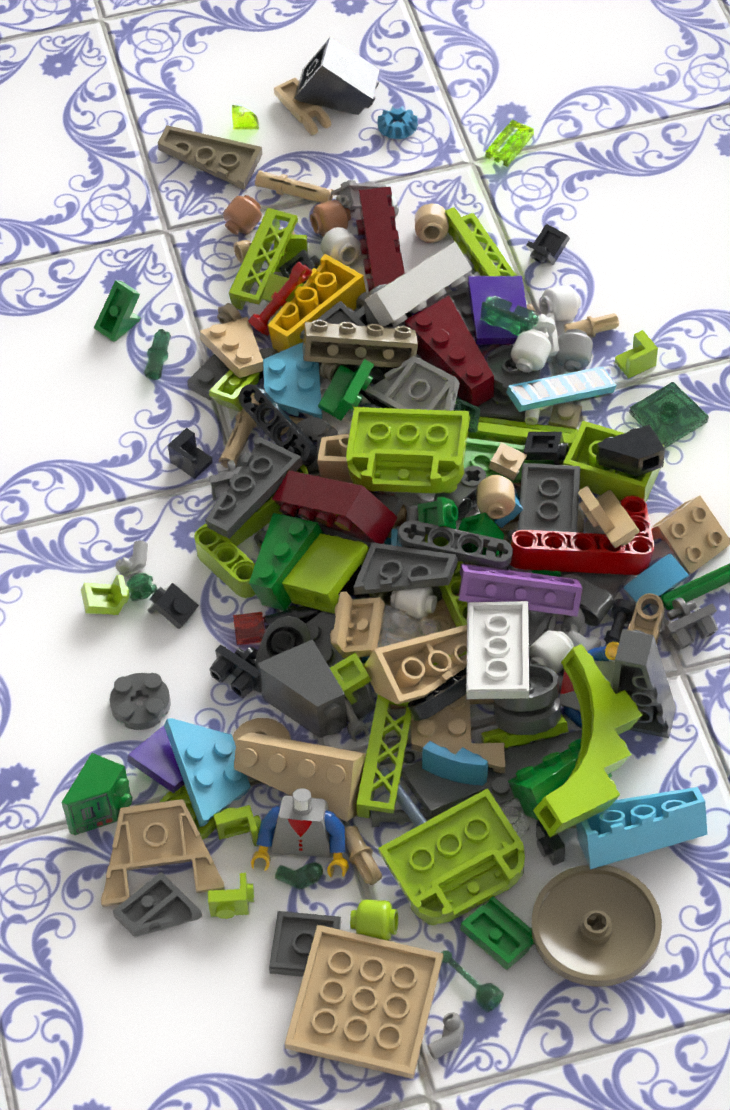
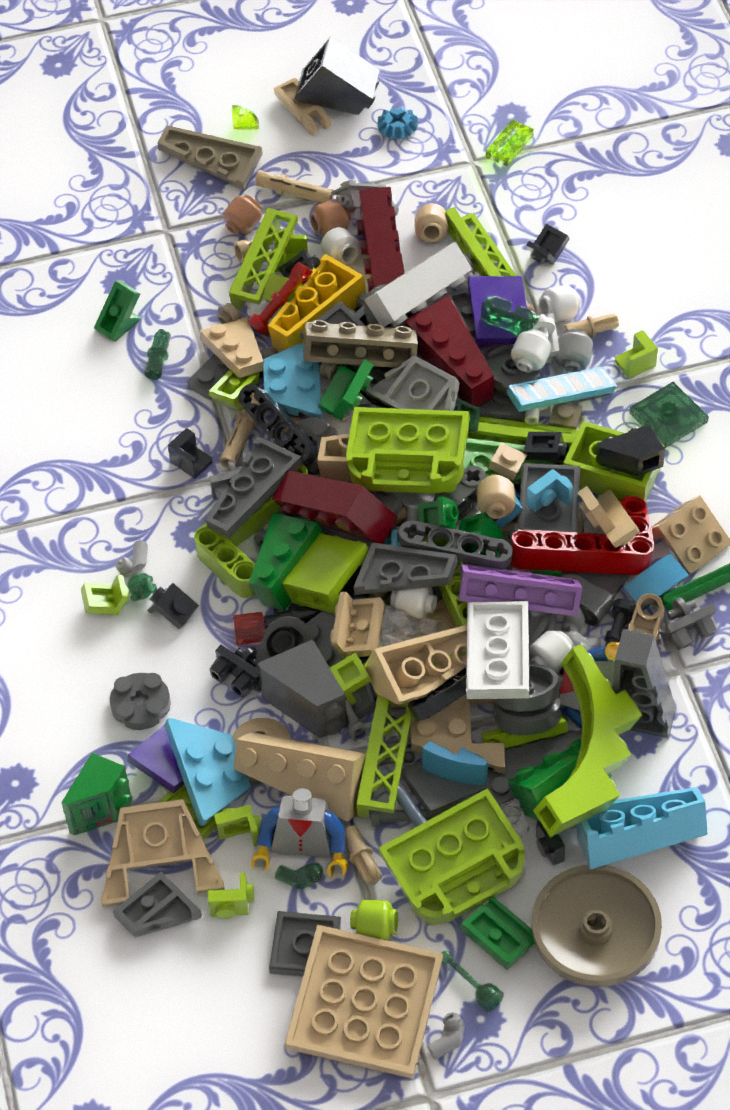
none -> medium azure bracket [527,469,573,512]

